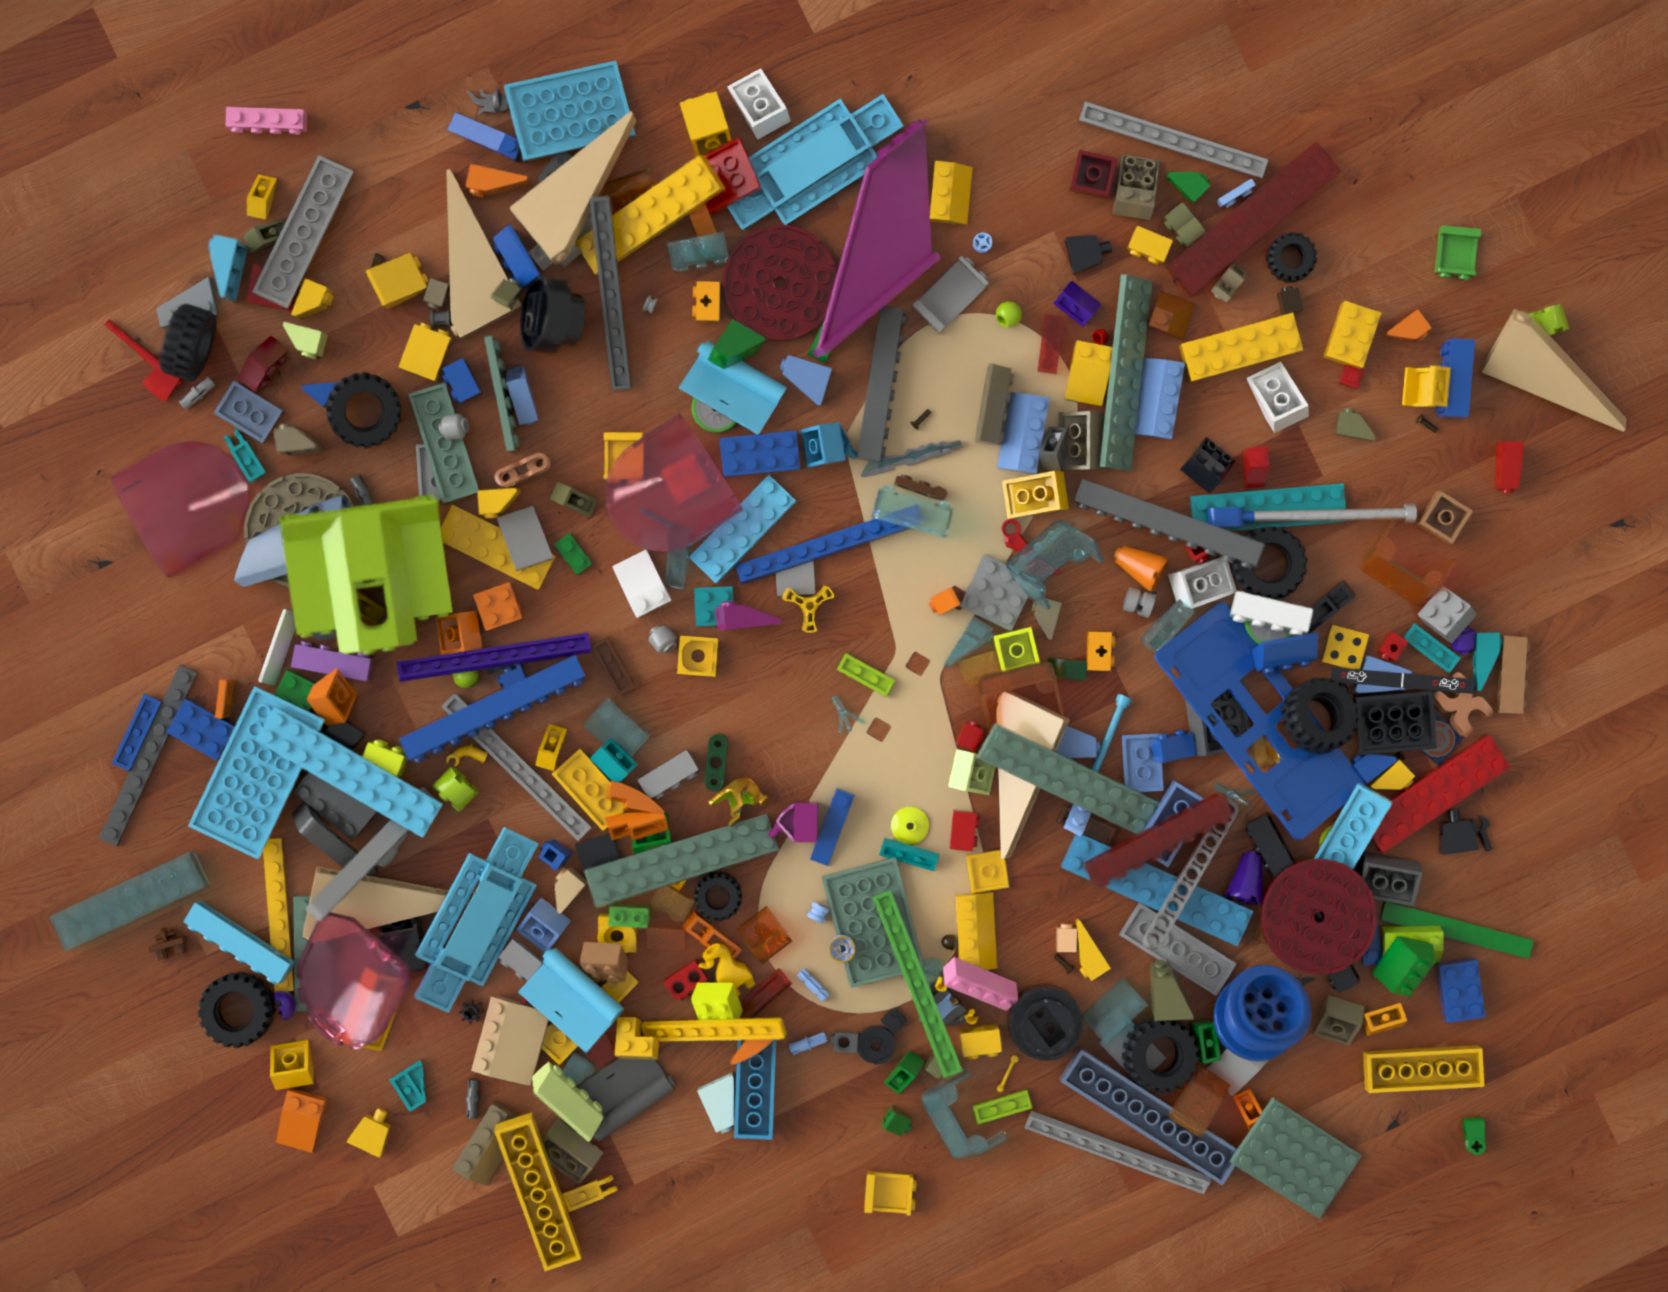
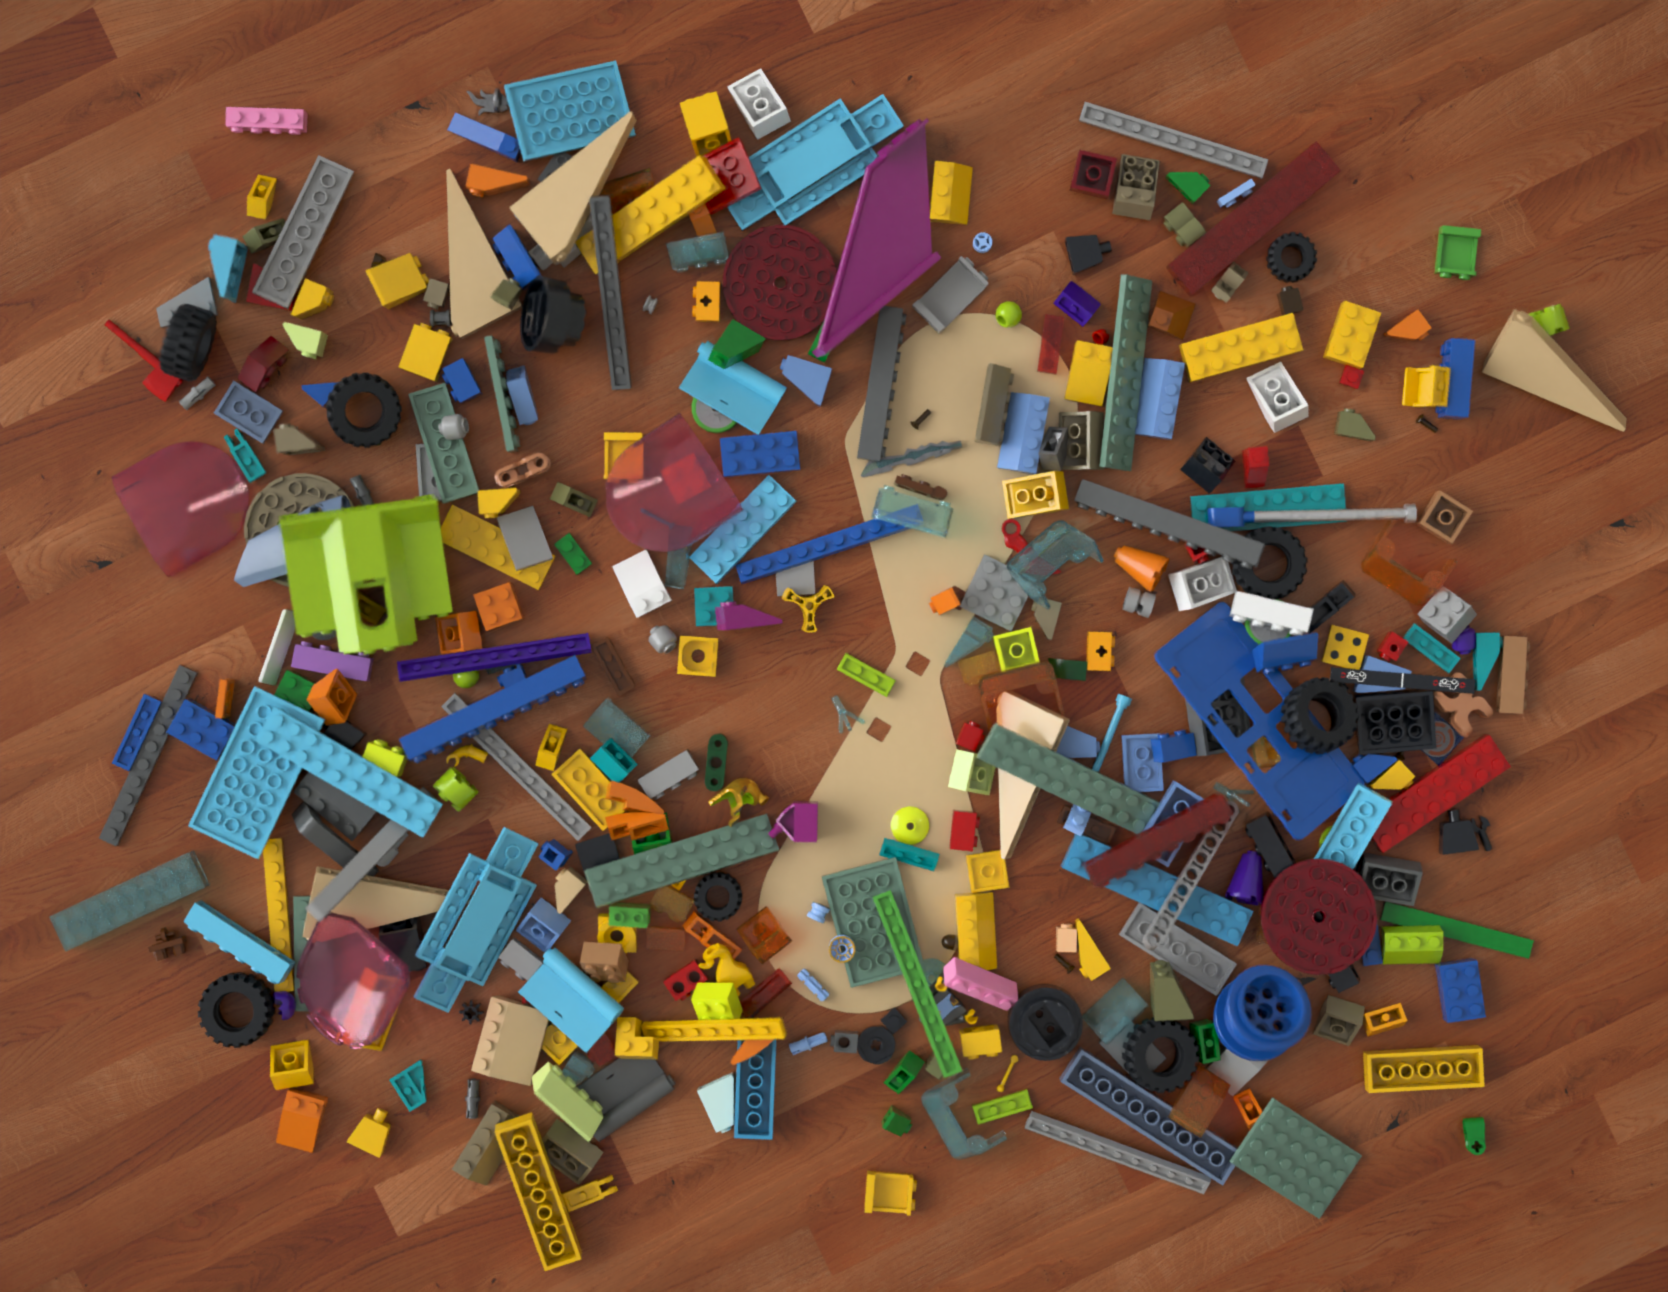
dark azure piece [801,422,858,468] -> none
blue slope [810,787,855,866] -> none
yellow brick [1127,226,1173,265] -> none
clear light blue slope [1141,599,1195,653] -> none
green slope [1372,935,1436,997] -> none
red slope [1496,441,1524,493] -> none

